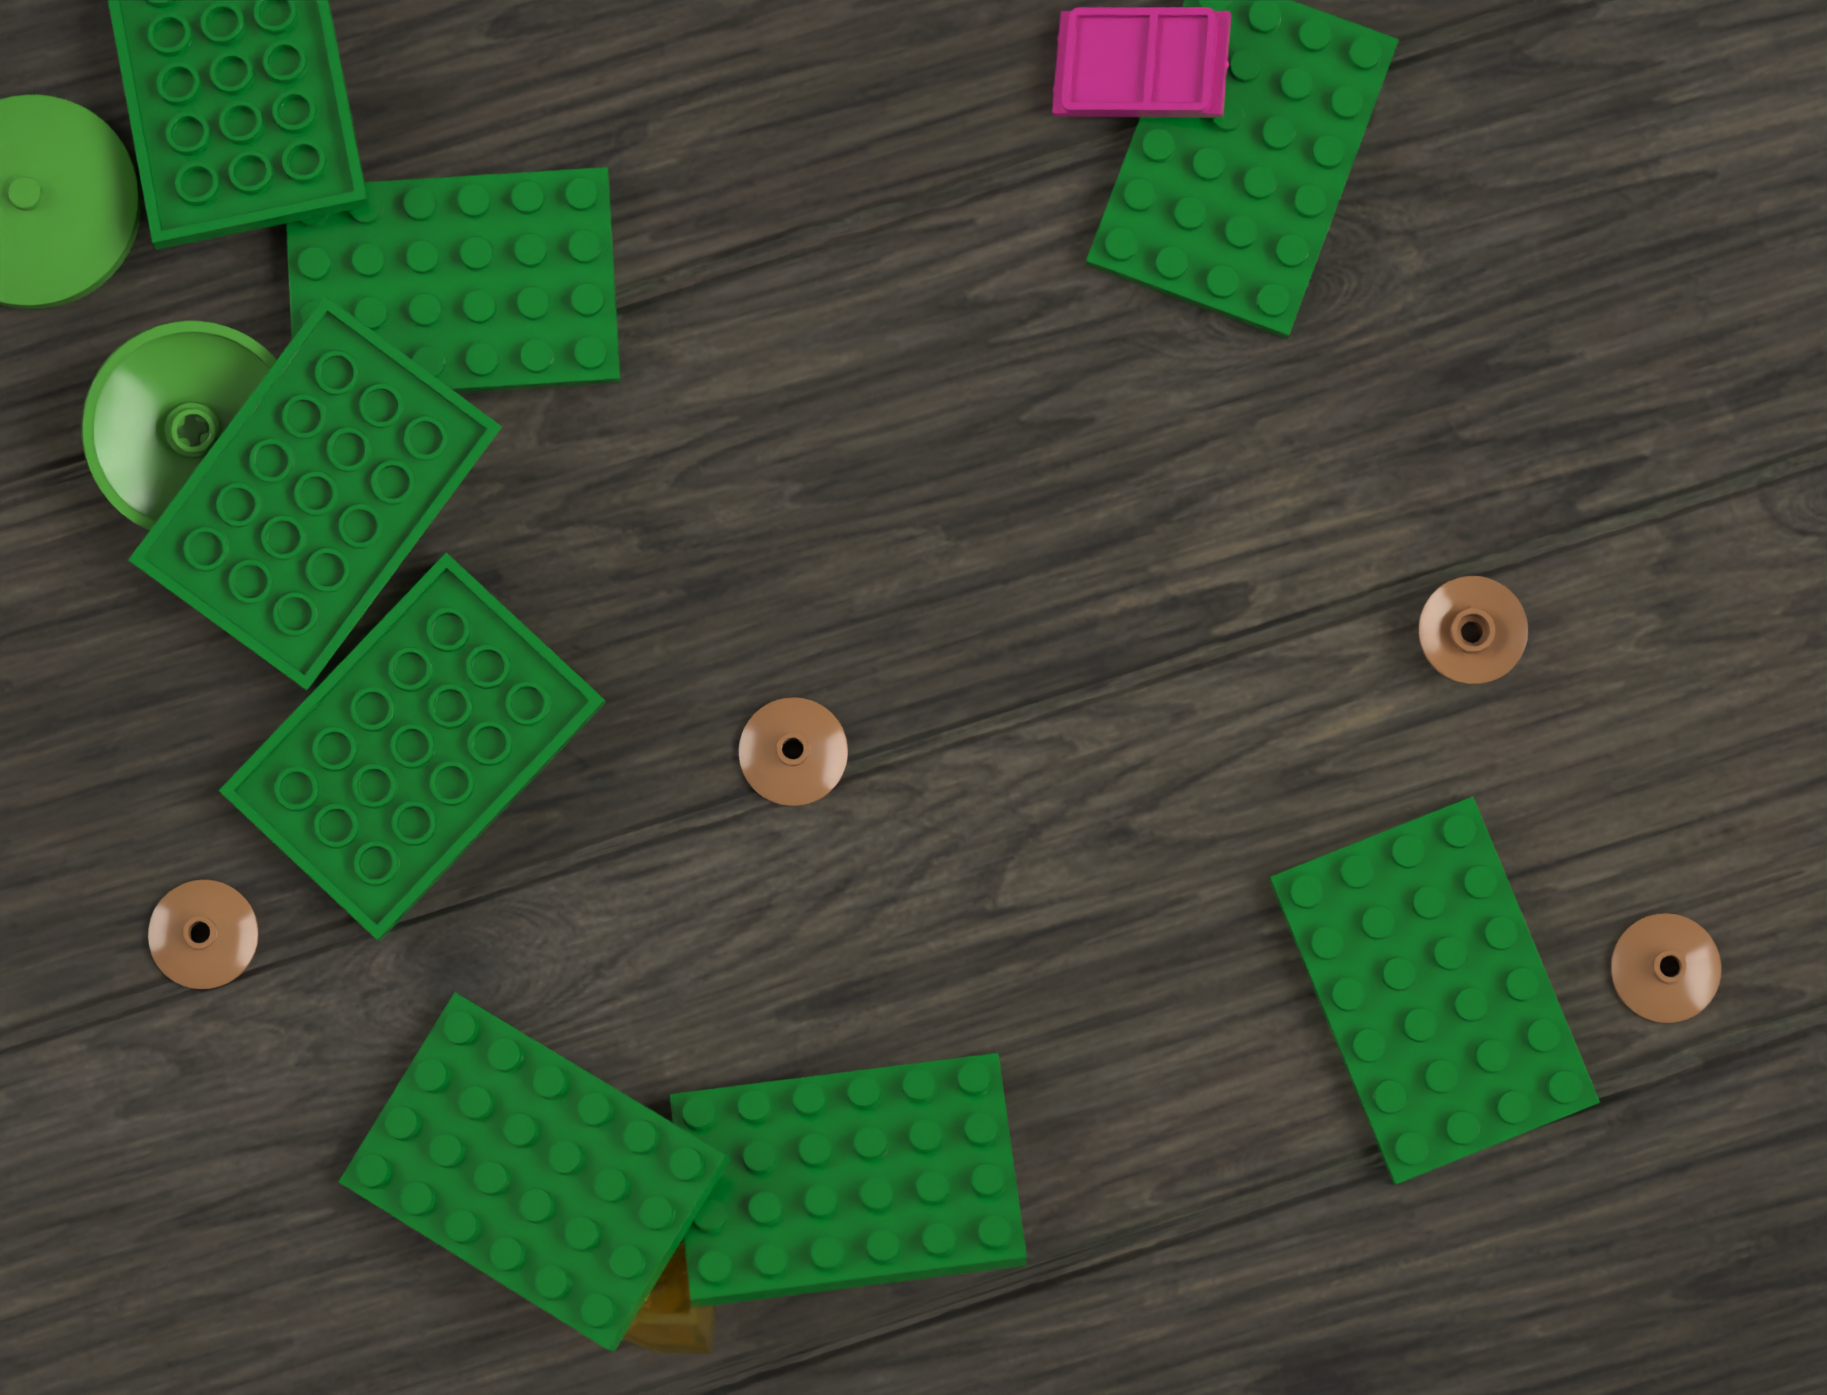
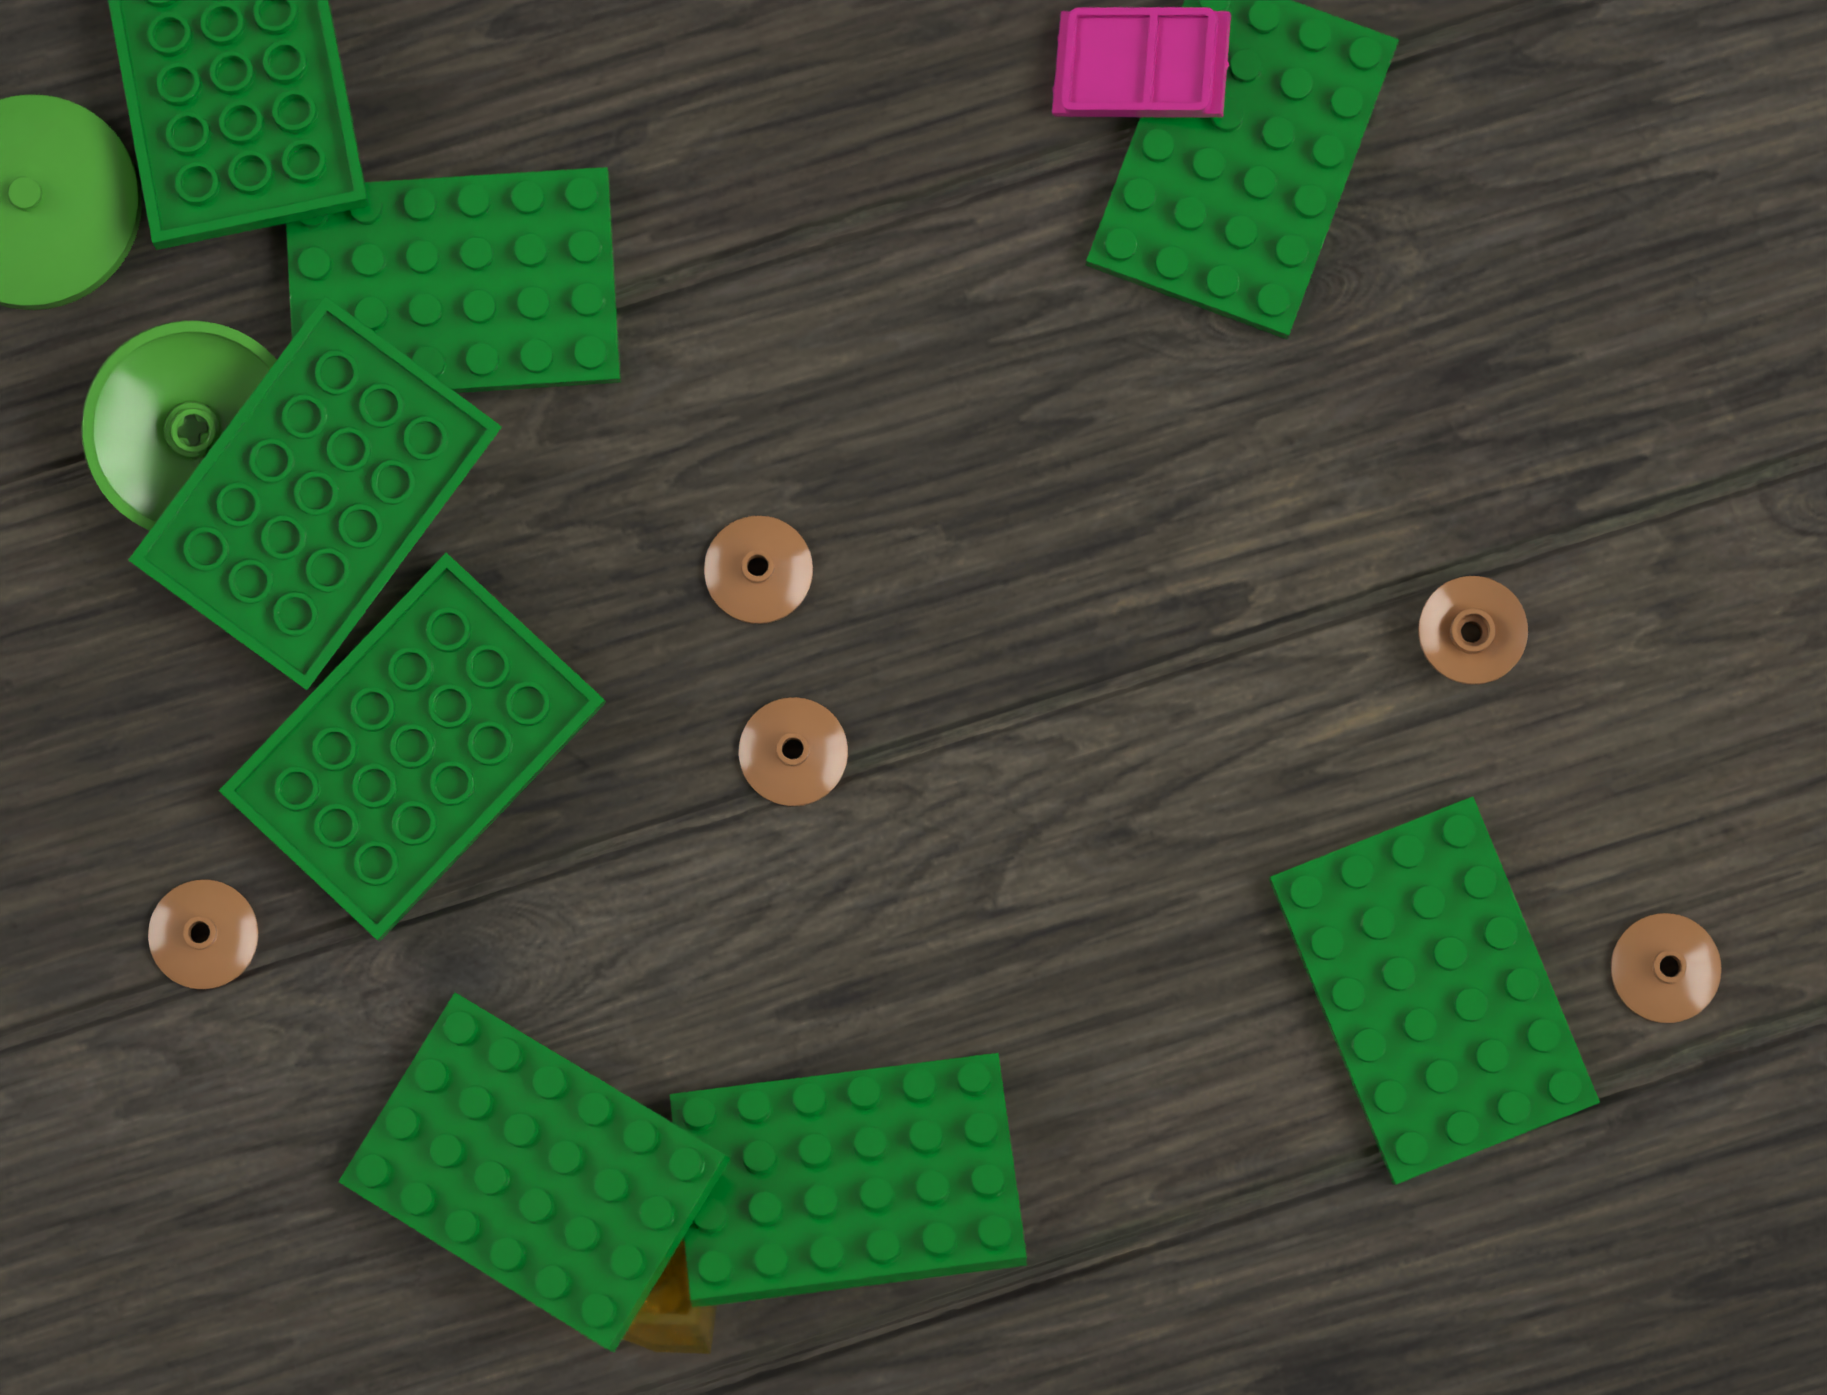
none -> medium nougat dish [704,516,813,624]

